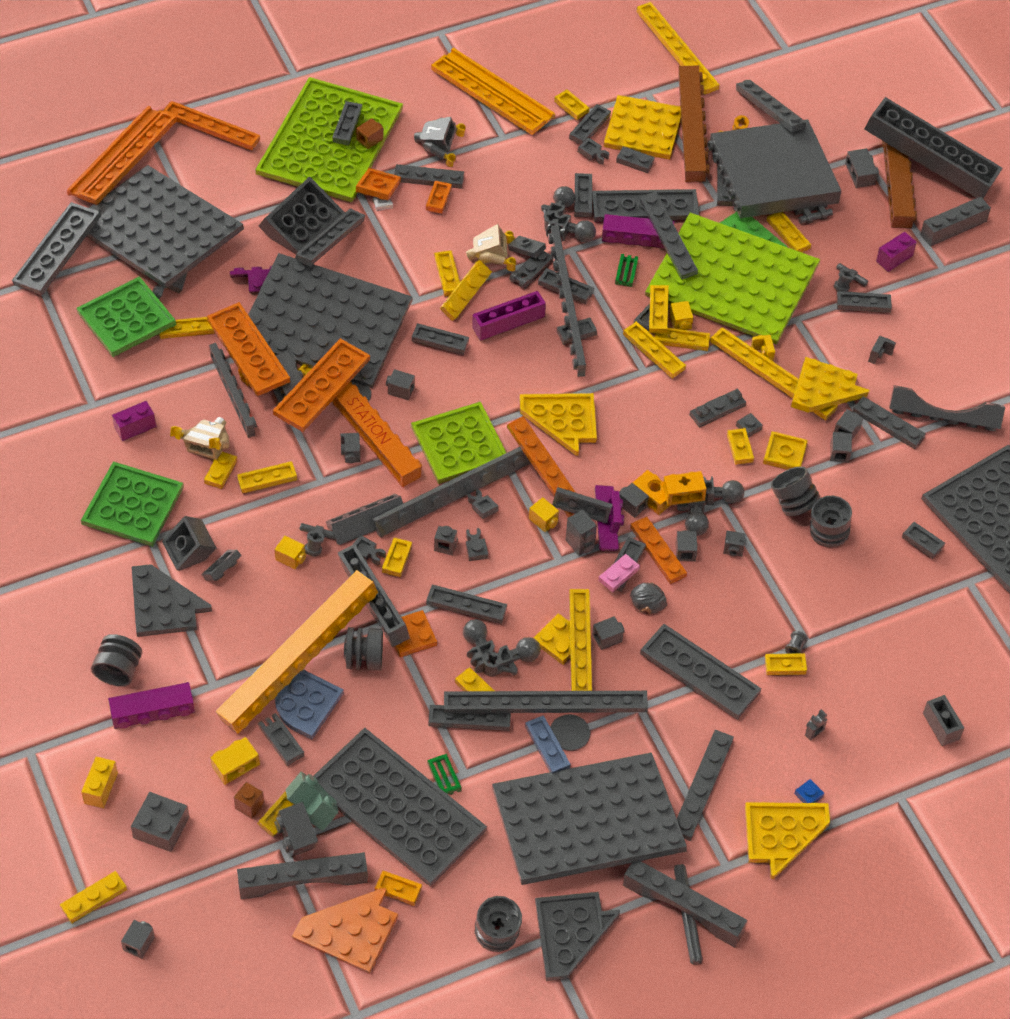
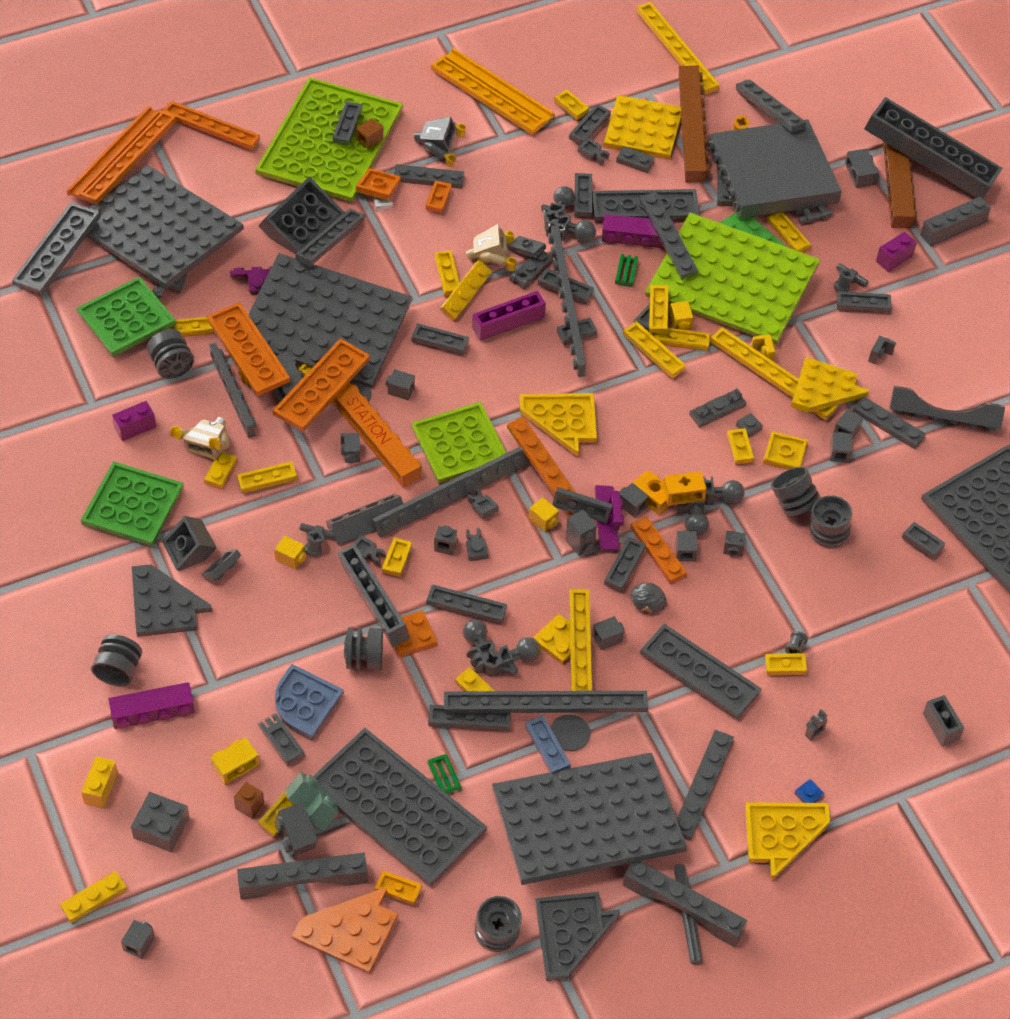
light orange brick [216,570,378,734] -> none
bright pink plate [598,554,640,593] -> none
none -> dark grey wheel [147,329,194,379]

